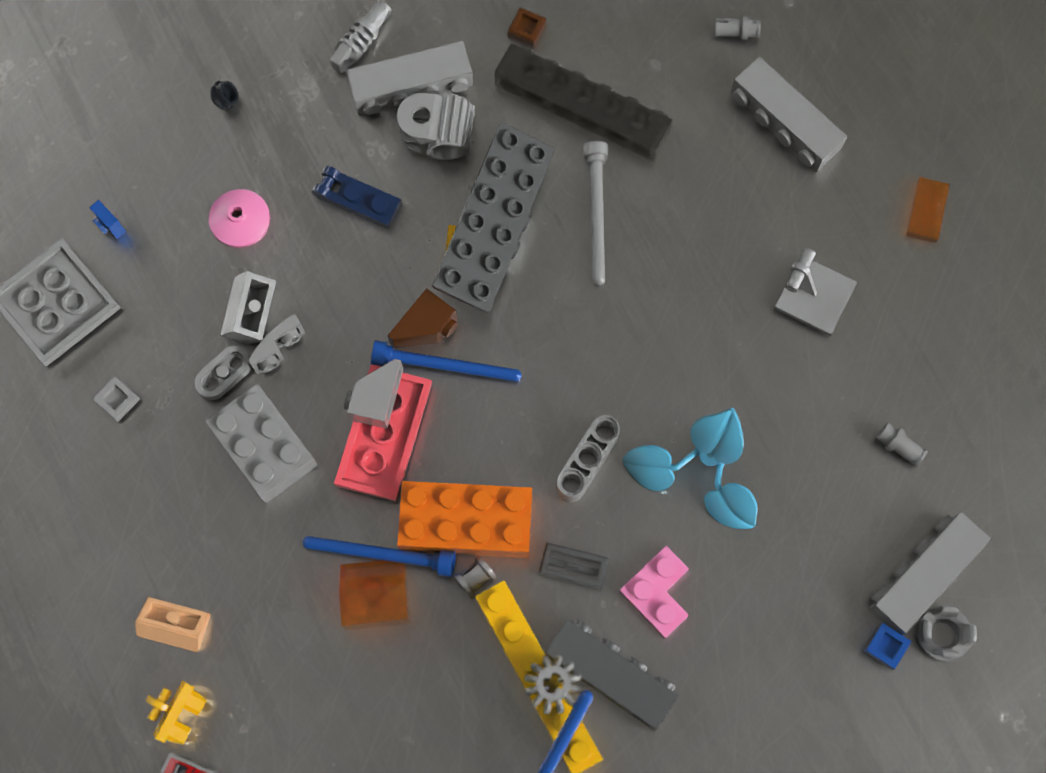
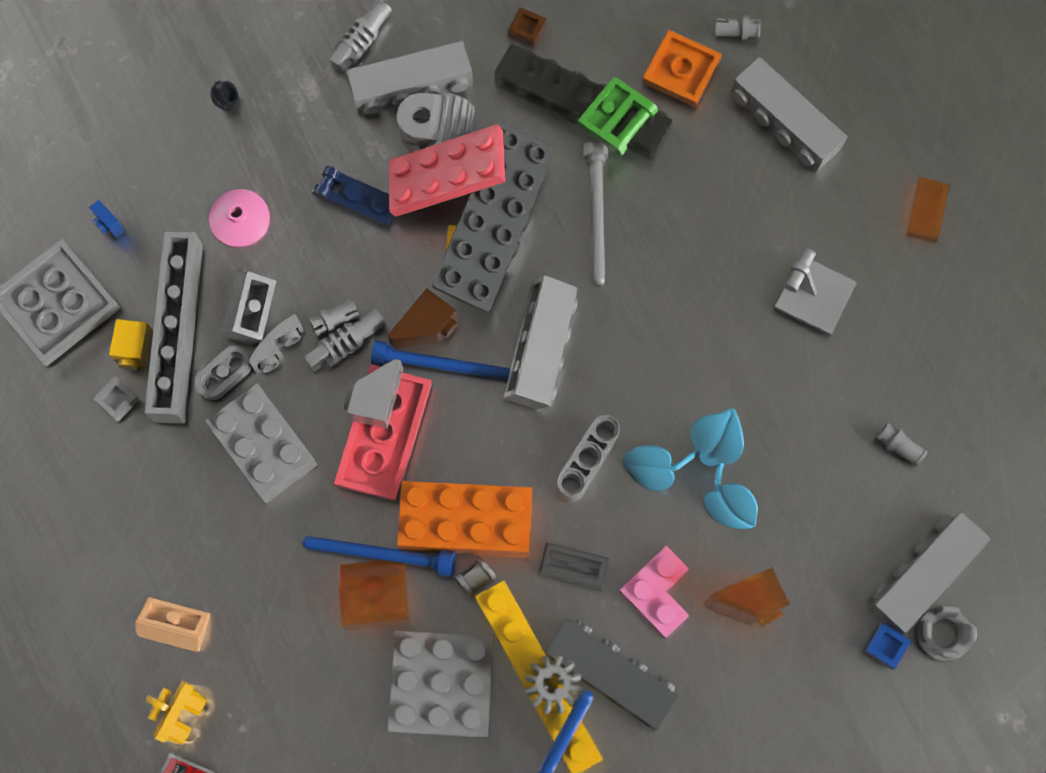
none -> yellow brick [109,319,153,370]
none -> light grey brick [145,231,203,424]
none -> light grey hinge [304,309,386,372]
none -> light grey pin [309,299,360,337]
none -> light grey plate [388,631,494,738]
none -> coral plate [389,124,505,217]
none -> light grey brick [503,275,578,410]
none -> bright green plate [577,76,658,157]
none -> orange plate [642,30,722,108]
none -> clear orange slope [704,568,790,627]

